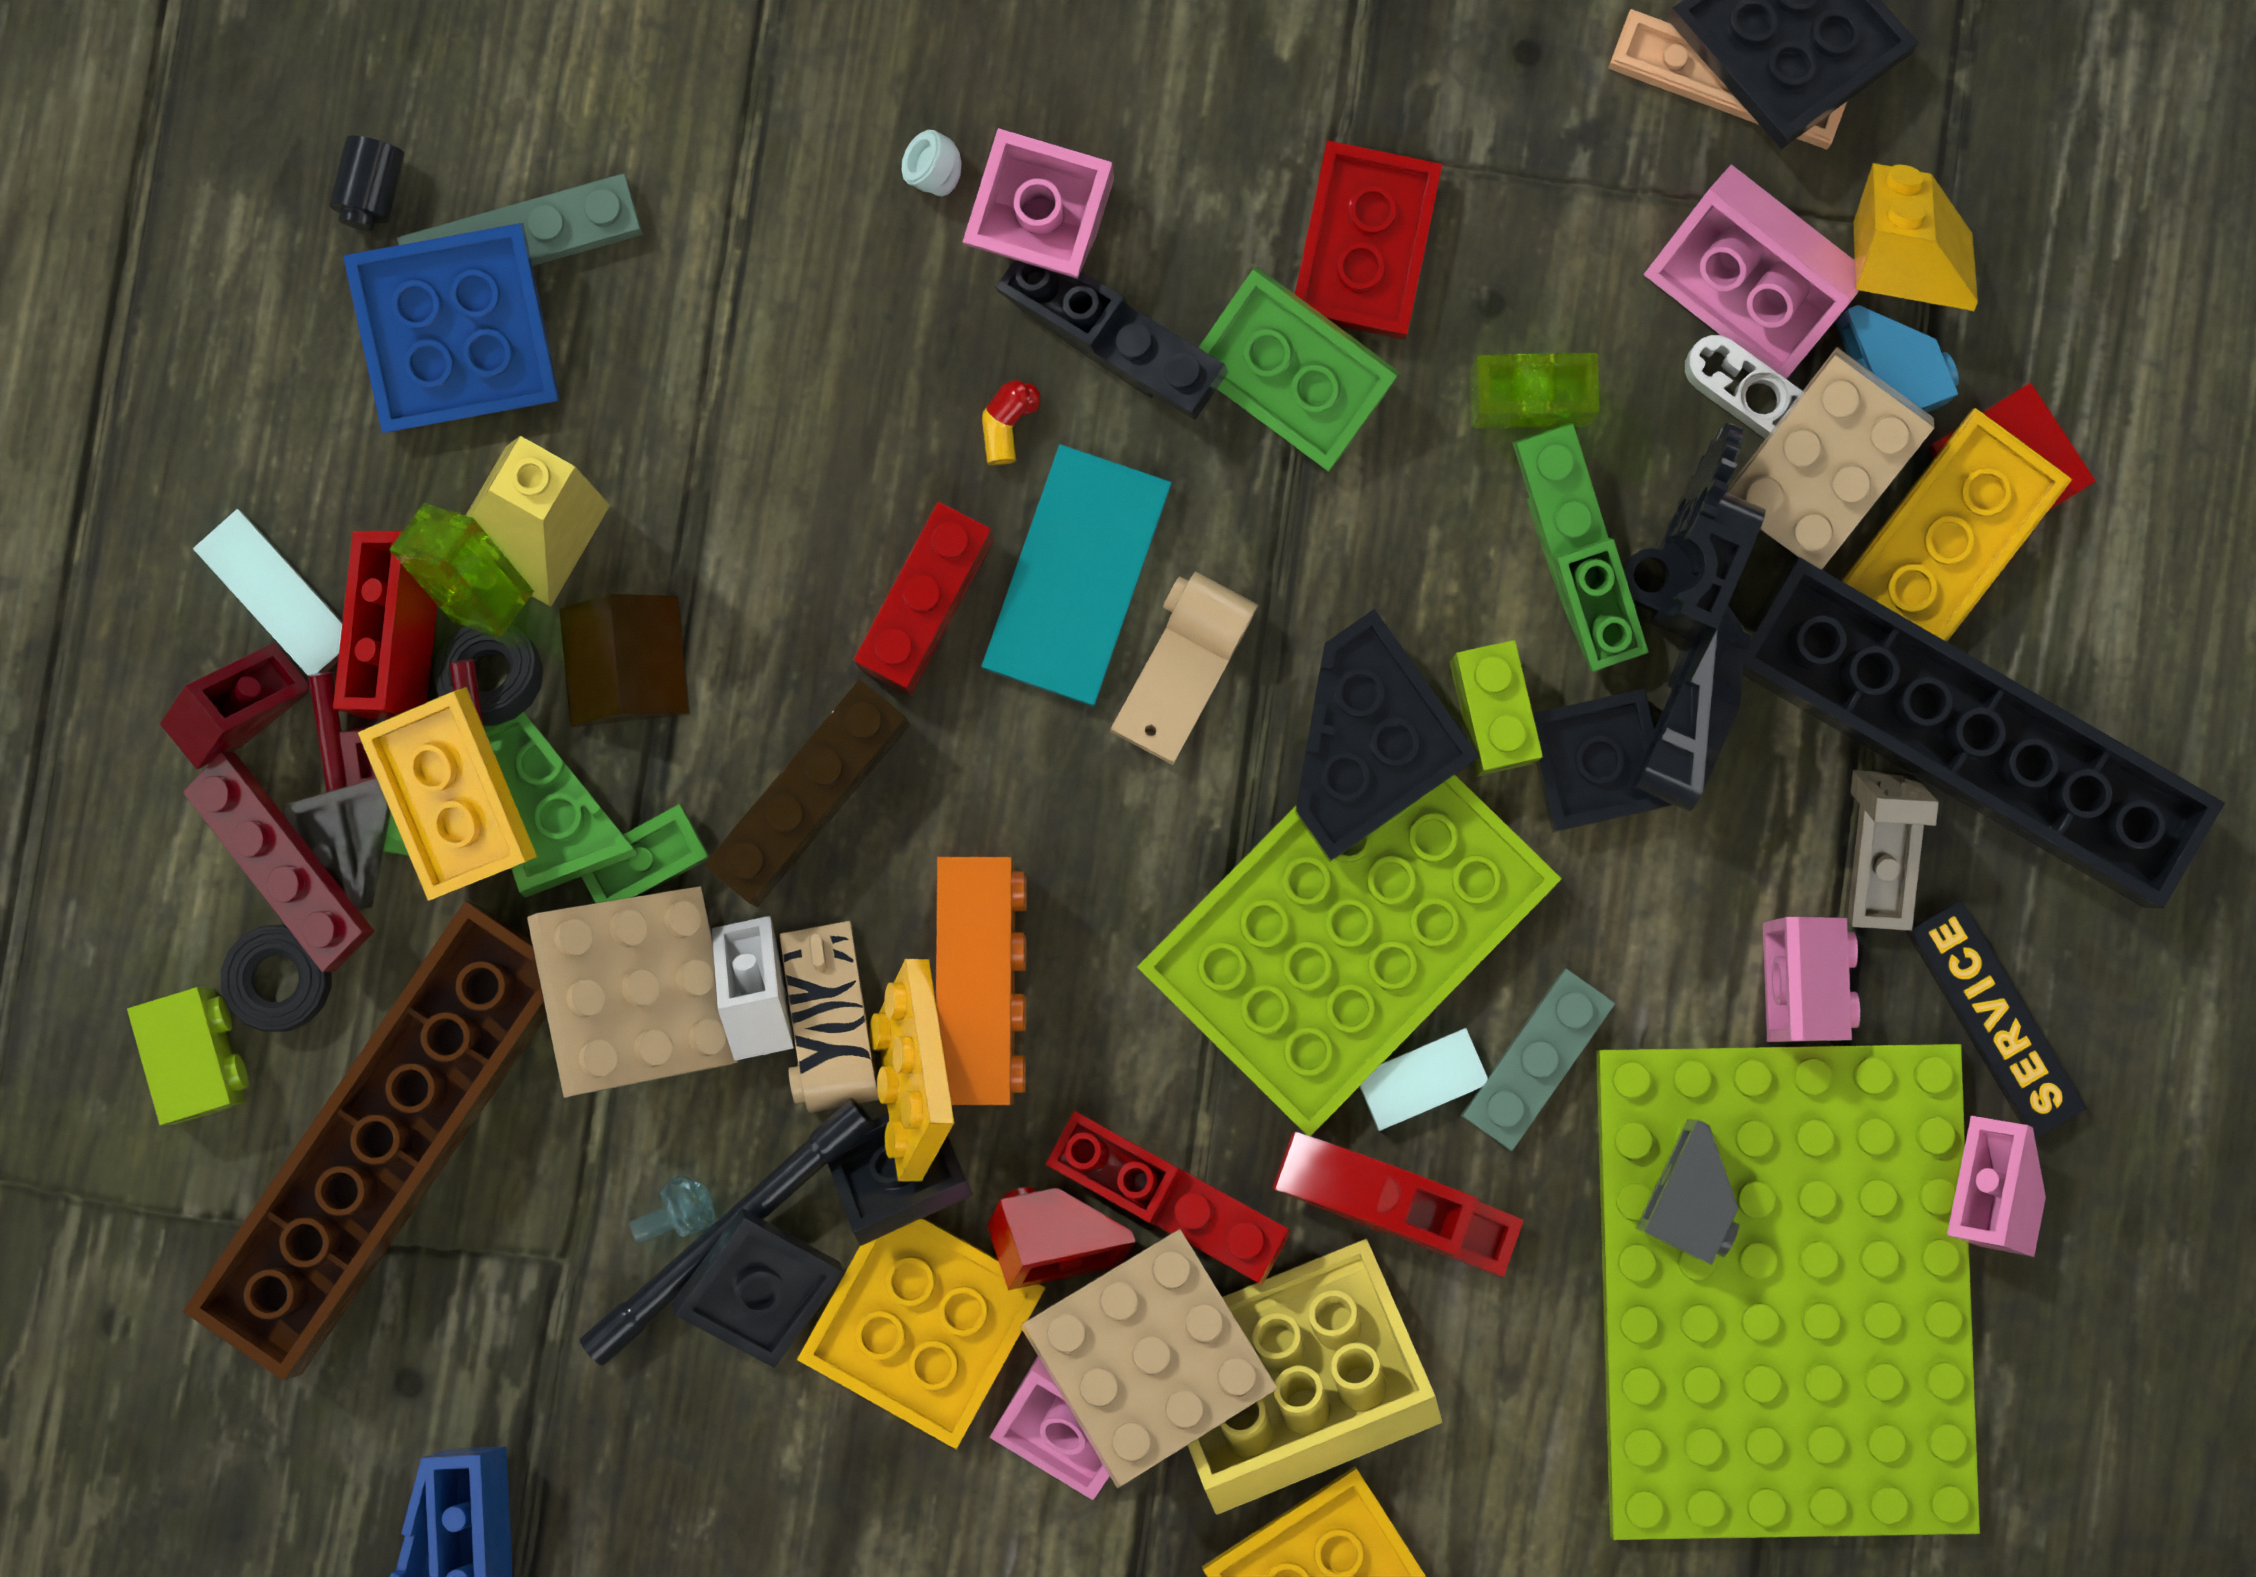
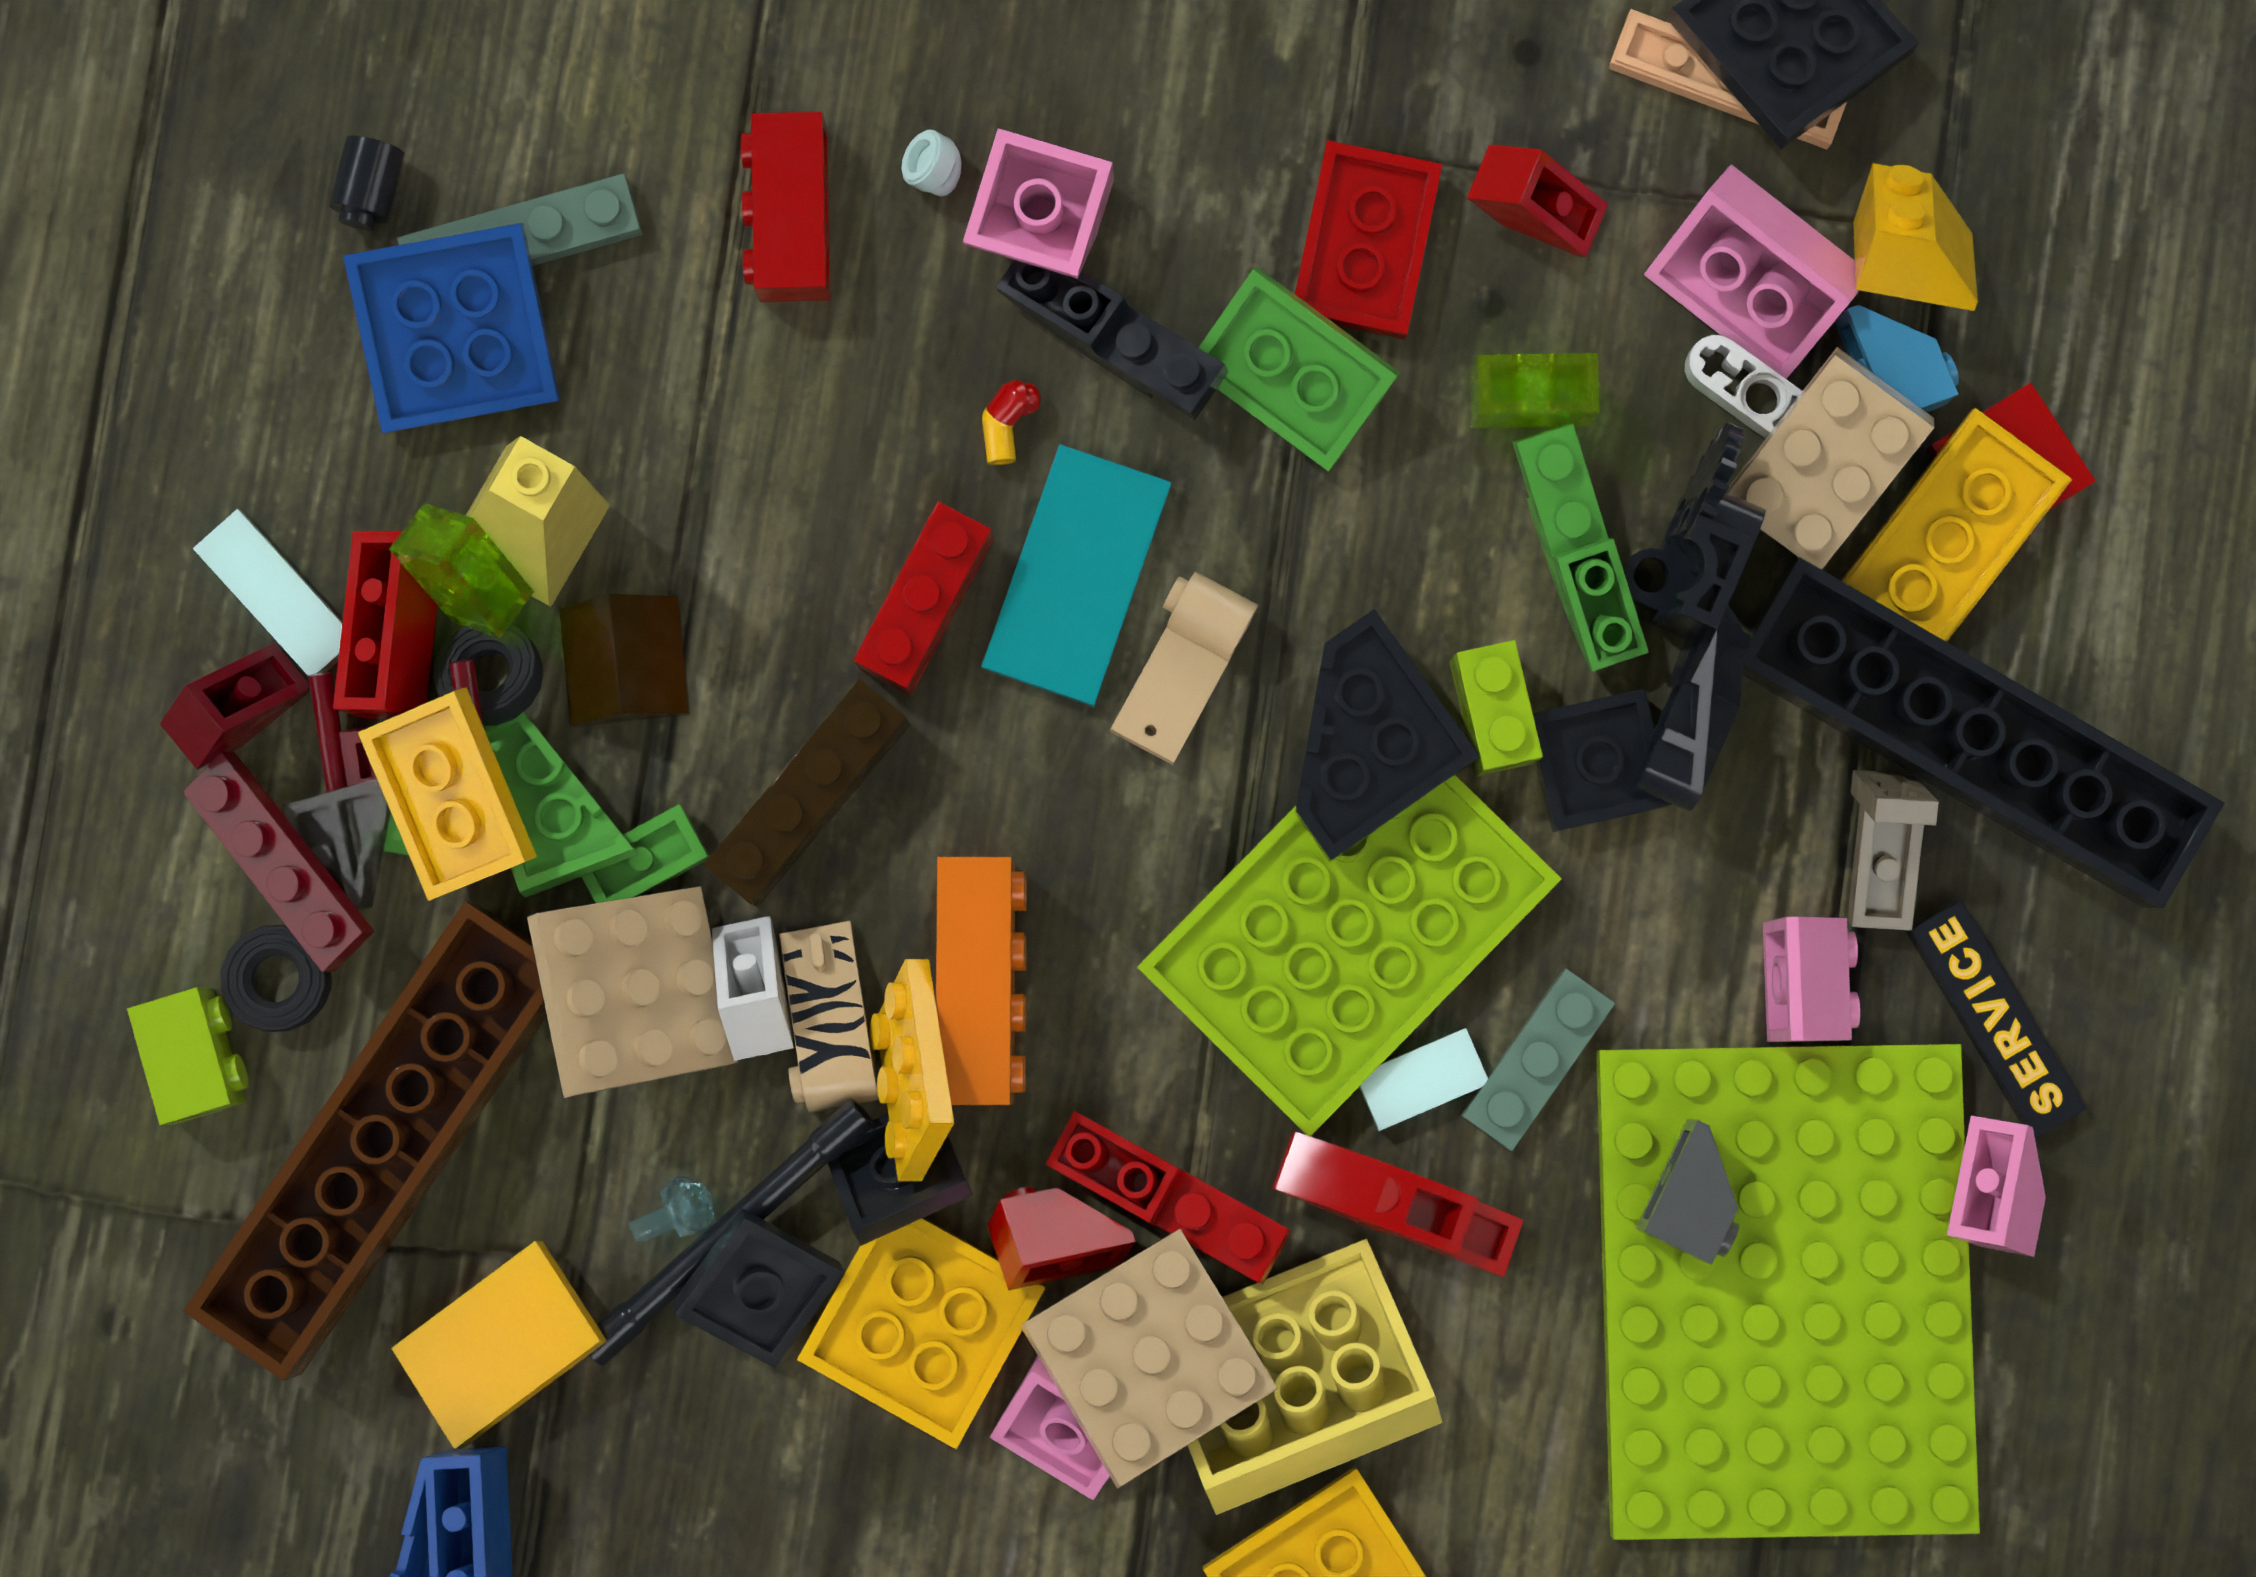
none -> yellow tile [391,1241,607,1449]
none -> red brick [741,111,831,303]
none -> red slope [1467,144,1608,257]

